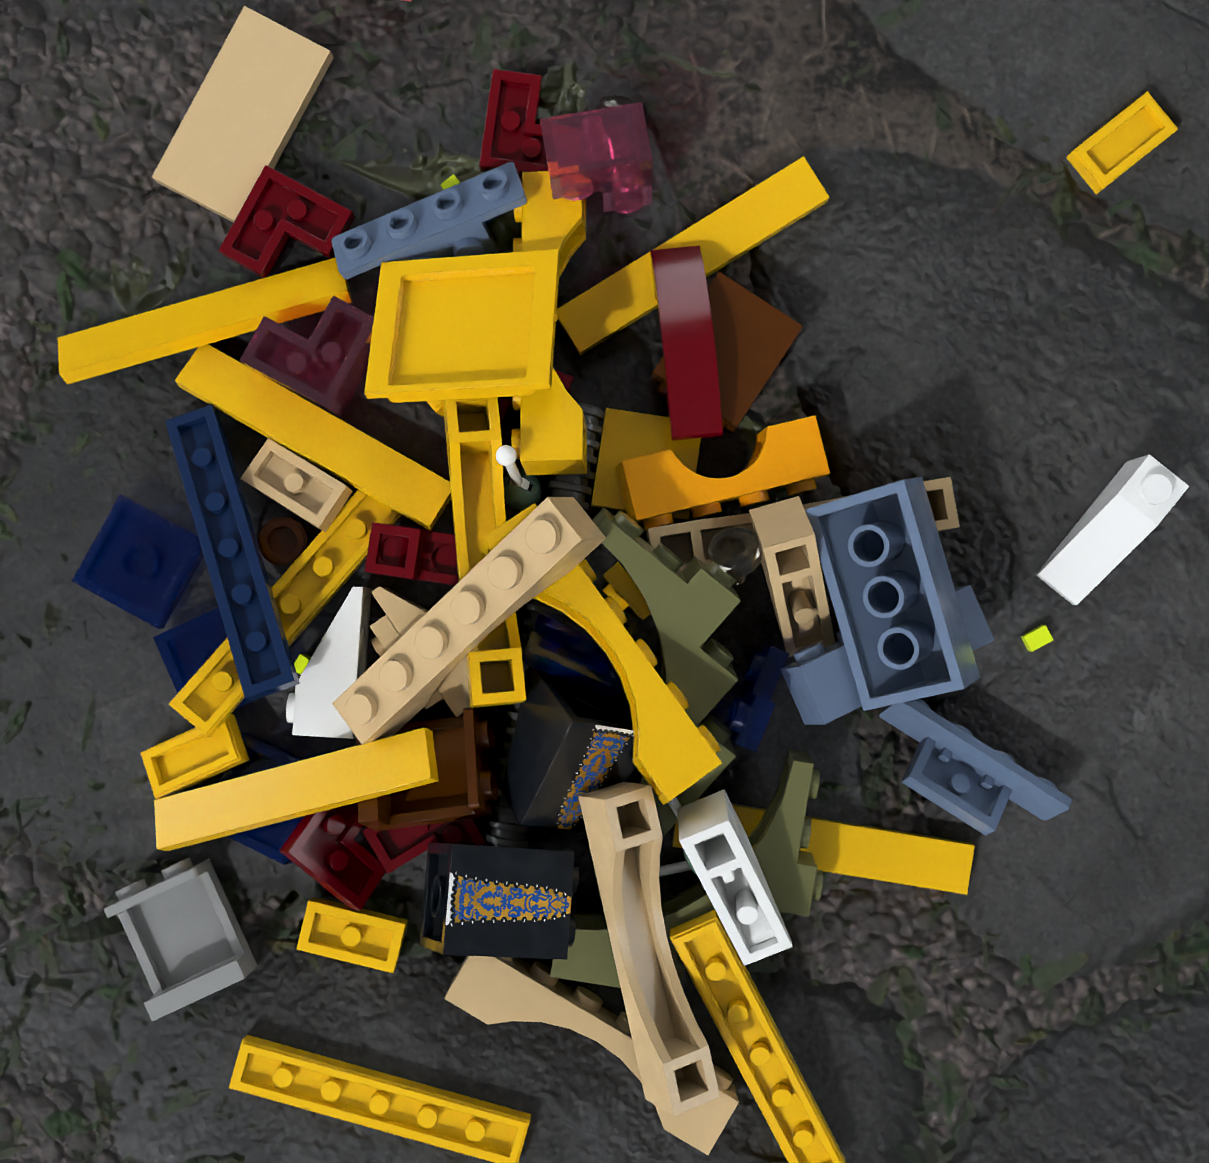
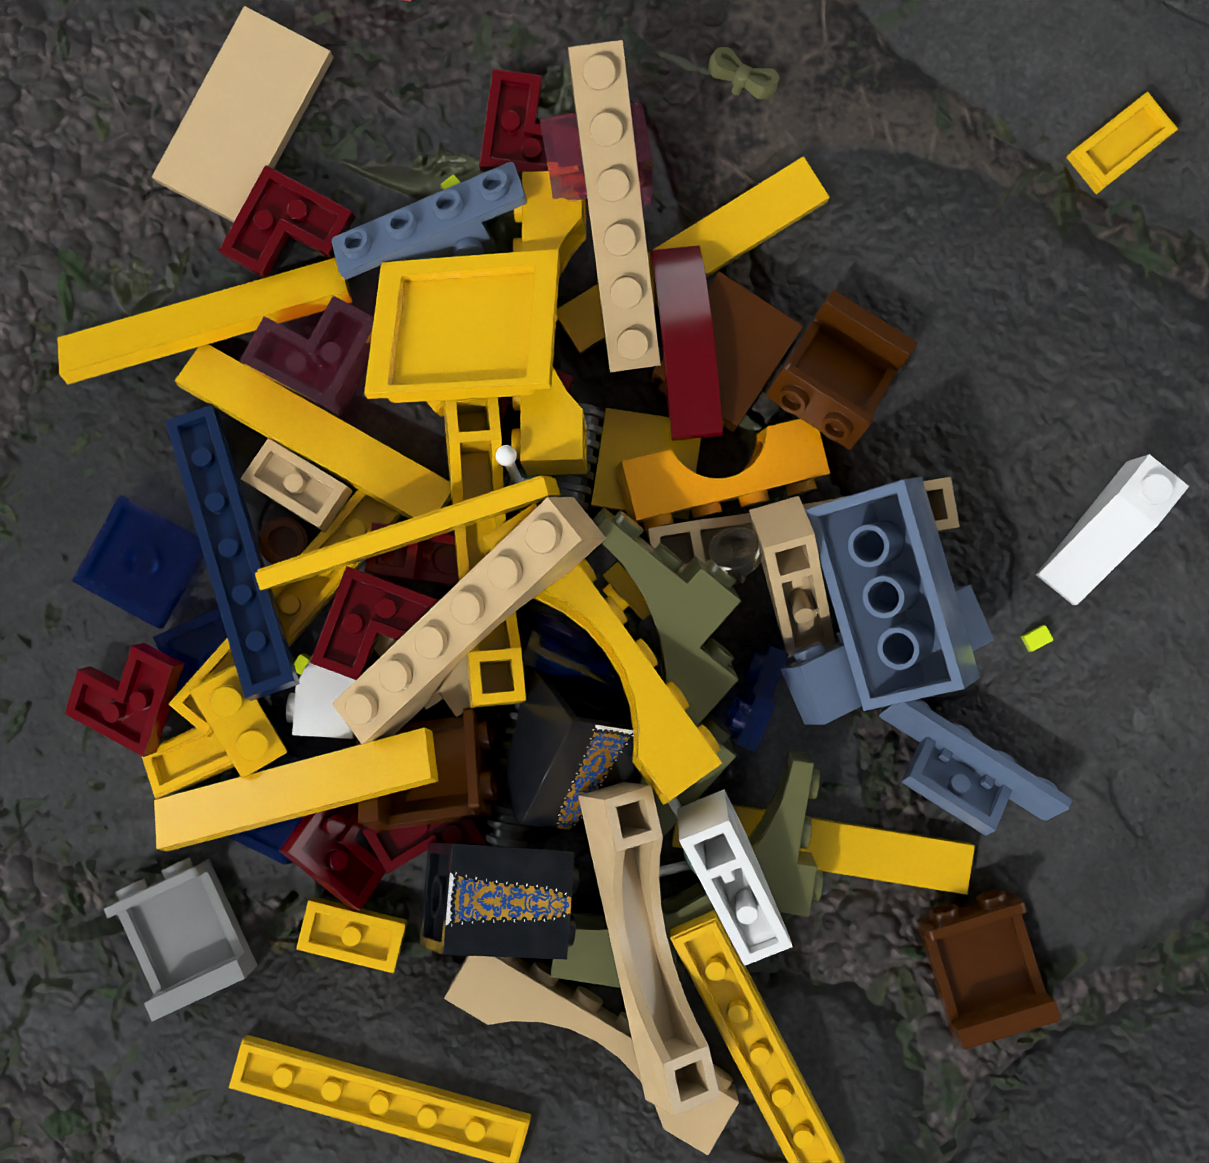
none -> dark red plate [65,643,185,757]
none -> yellow plate [189,664,287,779]
none -> yellow tile [255,475,561,590]
none -> dark red plate [310,566,439,680]
none -> tan arch [568,40,661,372]
none -> olive piece [708,47,779,100]
none -> reddish brown panel [765,289,917,450]
none -> reddish brown panel [917,890,1061,1050]

